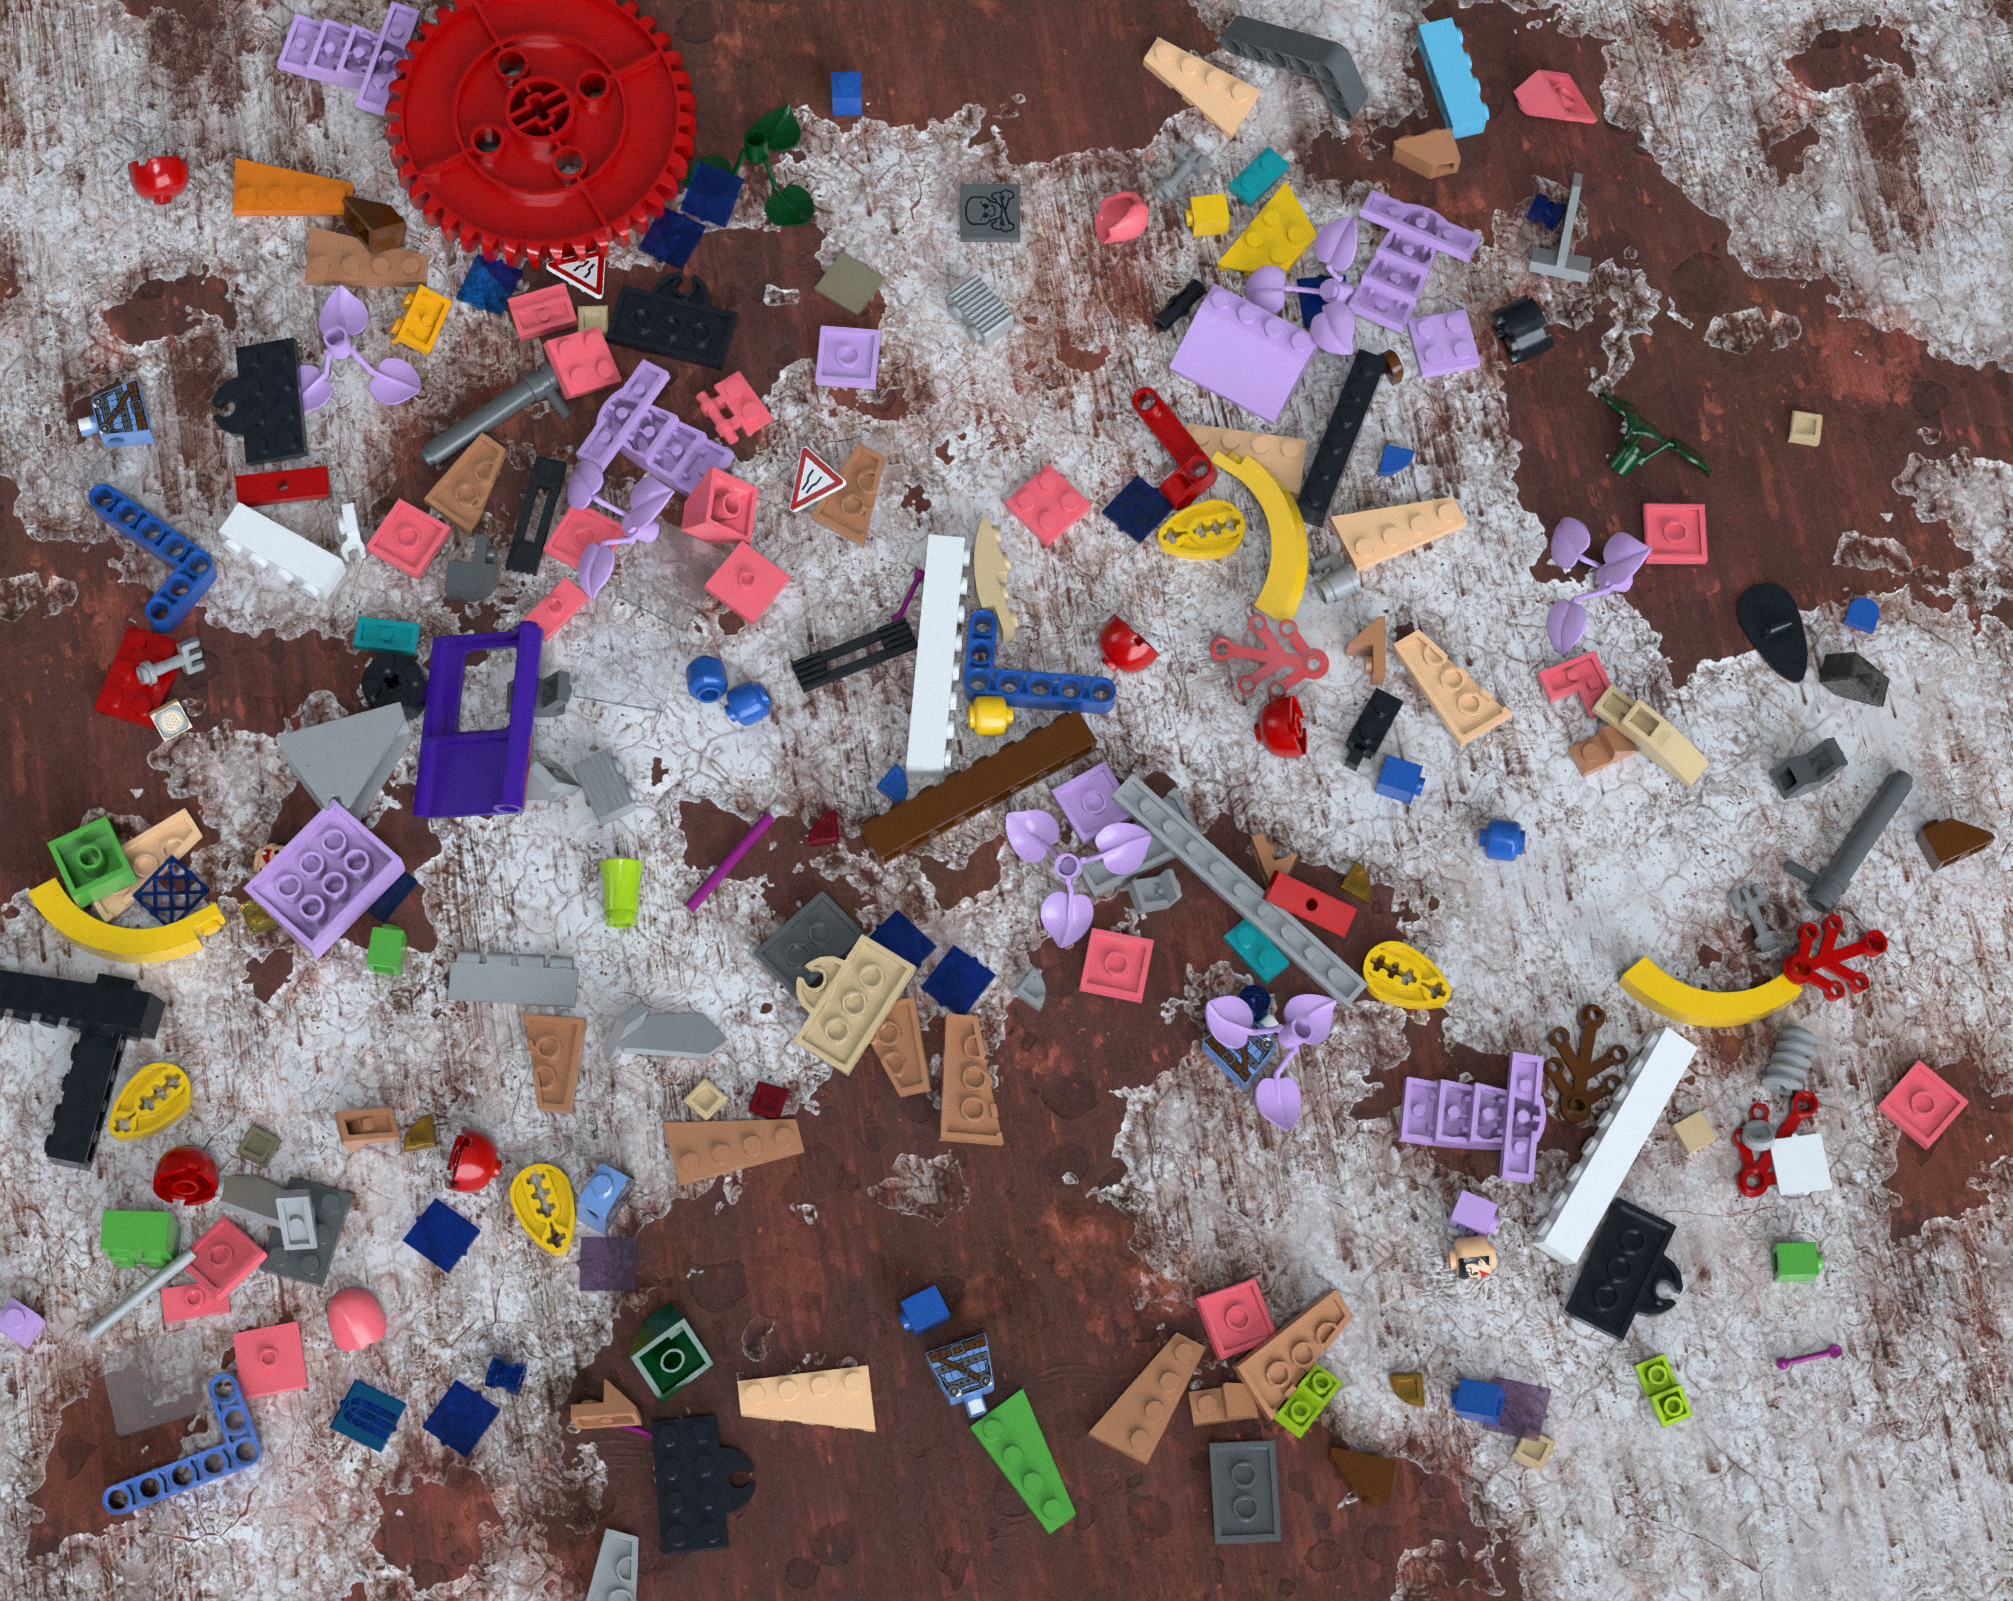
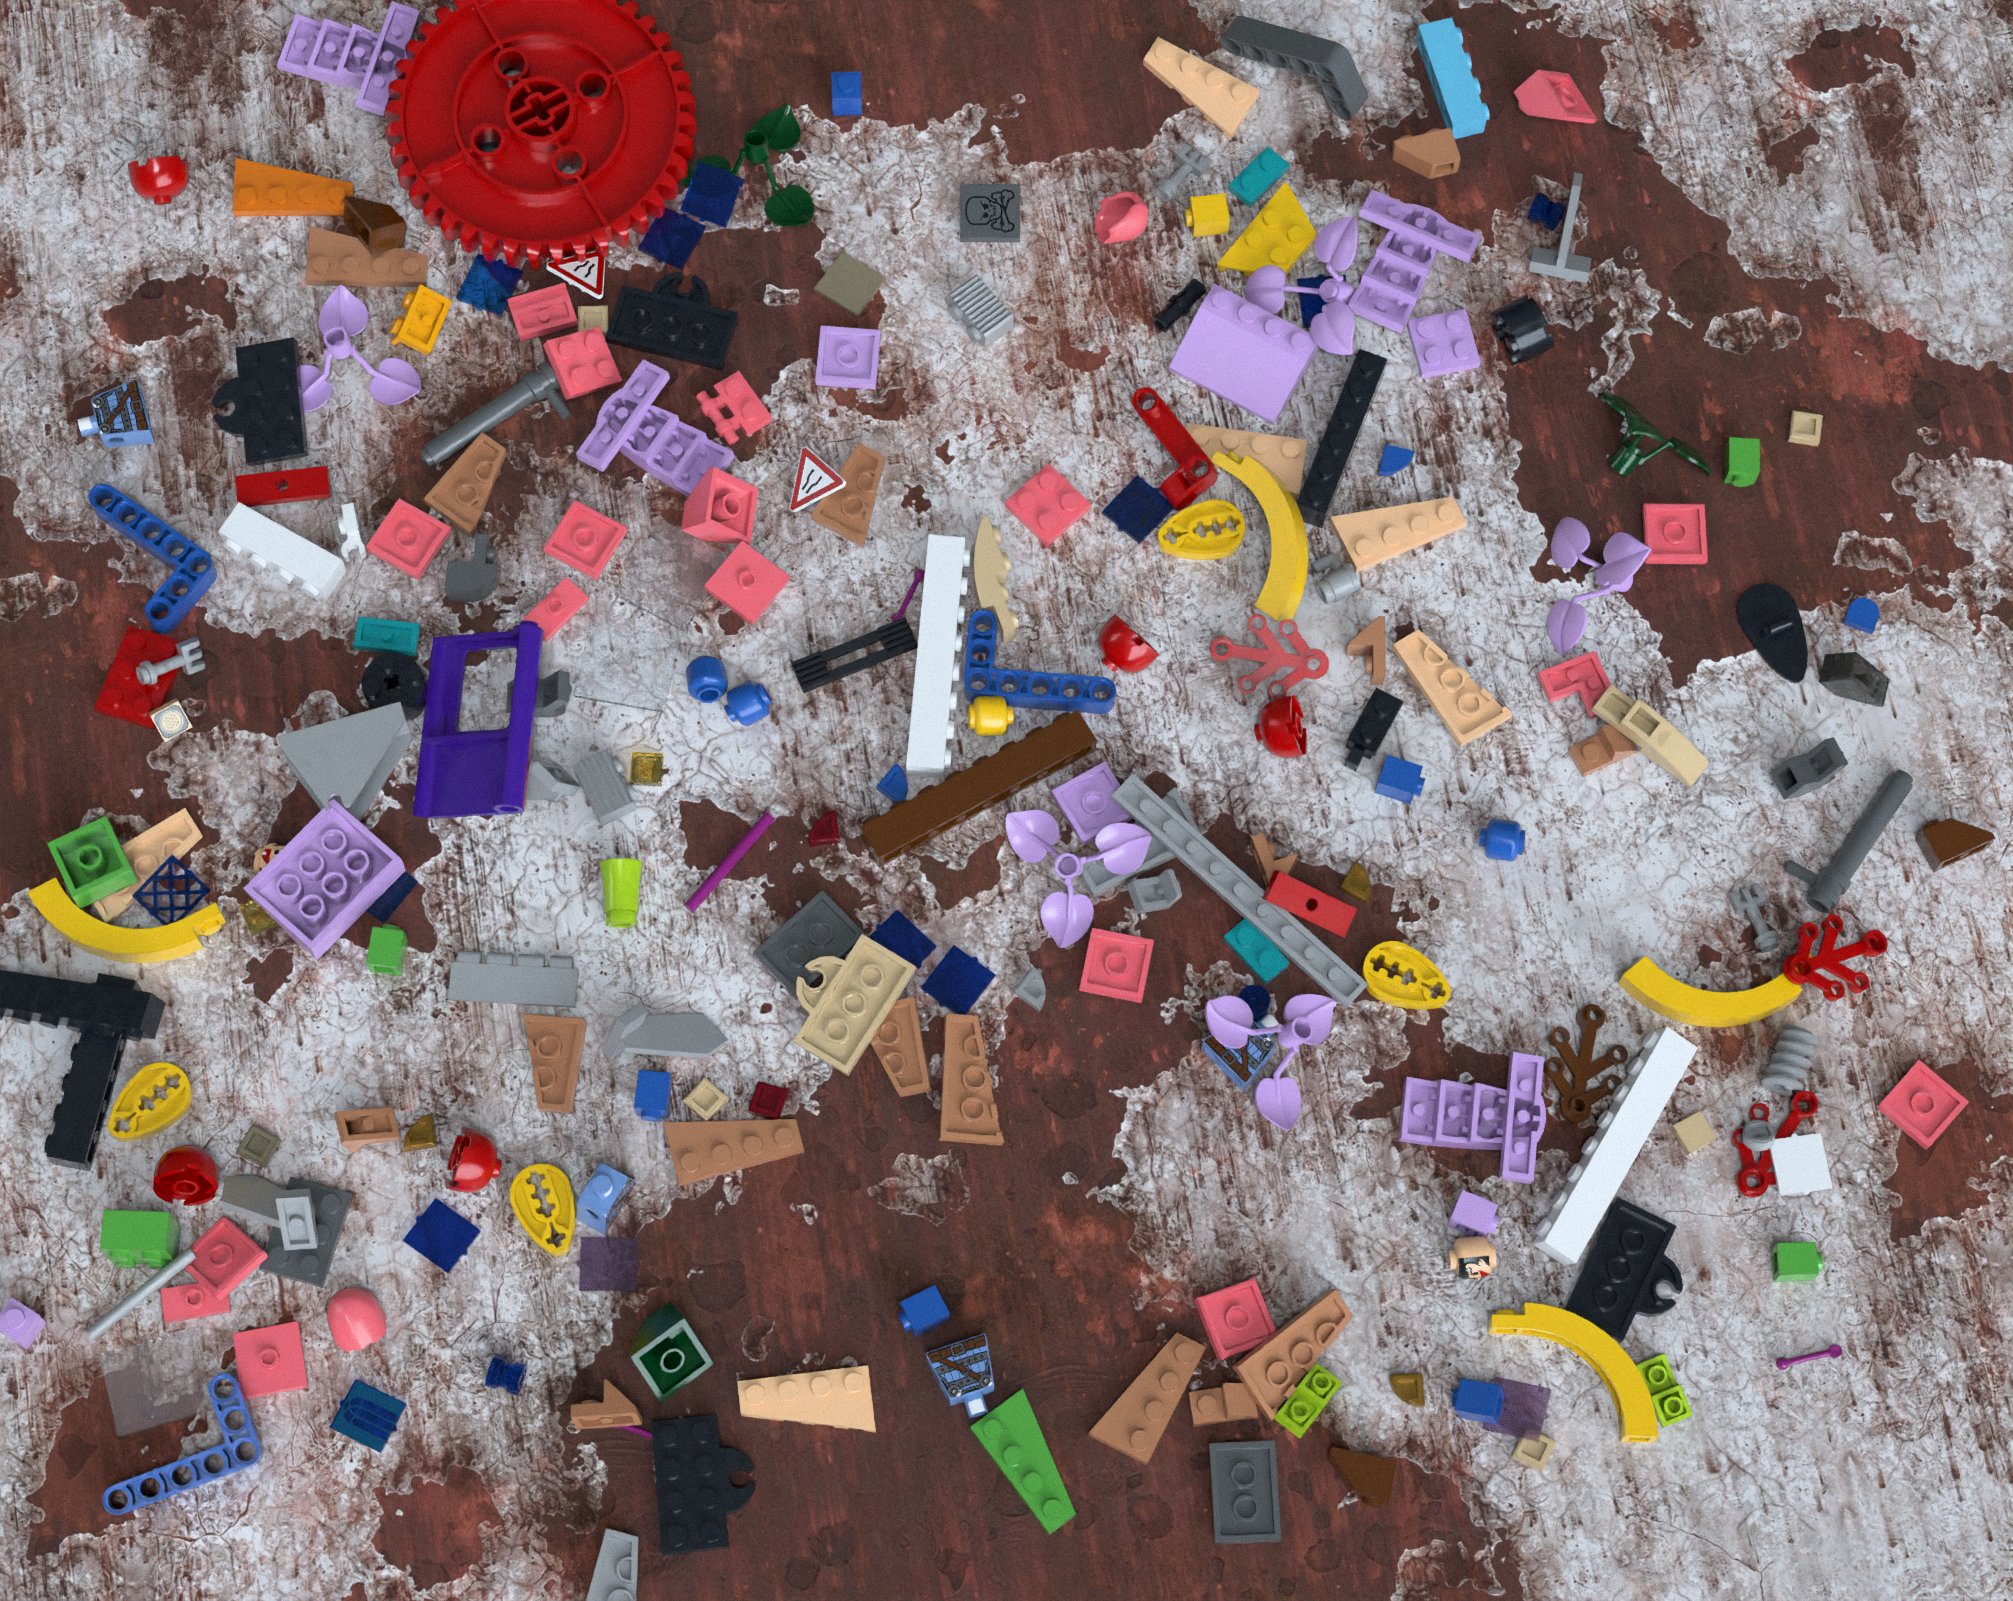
clear blue piece [422,1380,500,1458] -> none
black container [505,456,567,576] -> none
lavender plant [567,460,675,600] -> none
reddish brown tile [1379,349,1404,386] -> none
none -> clear yellow tile [630,752,664,787]
none -> blue brick [634,1070,672,1122]
none -> yellow arch [1488,1302,1658,1443]
none -> bright green brick [1724,437,1760,487]

